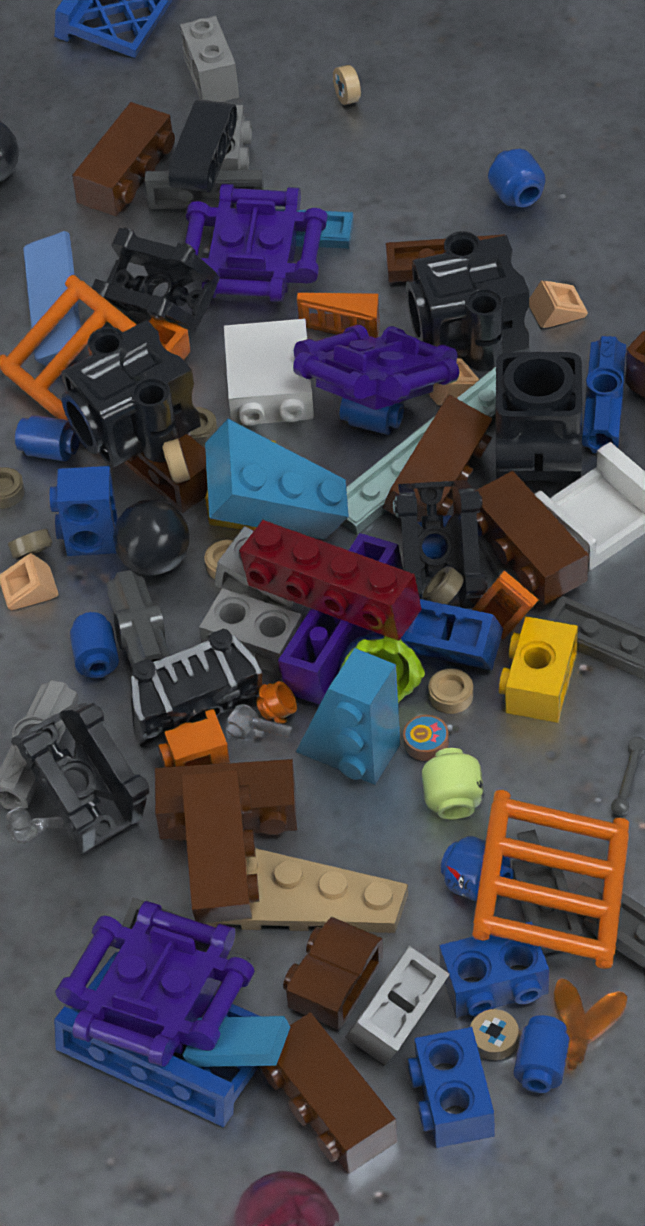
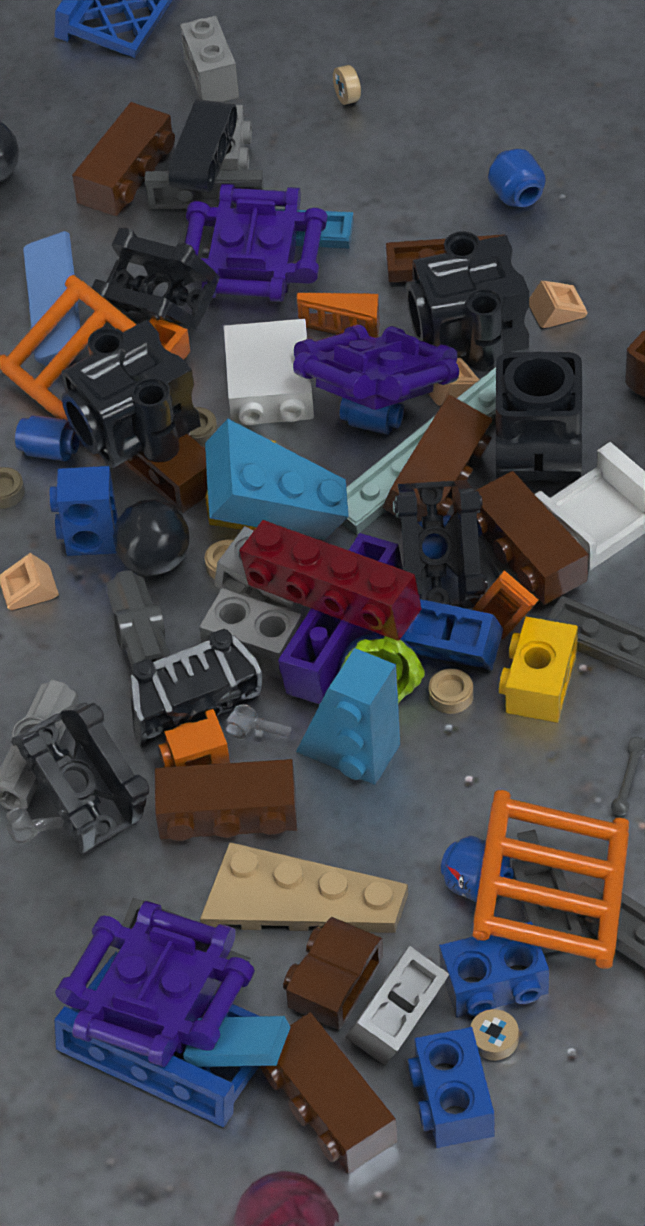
dark tan tile [8,528,53,560] -> none
blue brick [70,612,119,678] -> none
tan tile [162,439,190,484] -> none
reddish brown brick [181,770,260,924] -> none
orange plate [256,681,297,724] -> none
tile [403,715,449,761] -> none
yellowish green head [421,748,484,820] -> none
dark tan tile [423,566,464,605] -> none
blue brick [513,1015,570,1093] -> none
clear orange piece [553,979,627,1071] -> none
blue piece [582,336,626,453] -> none

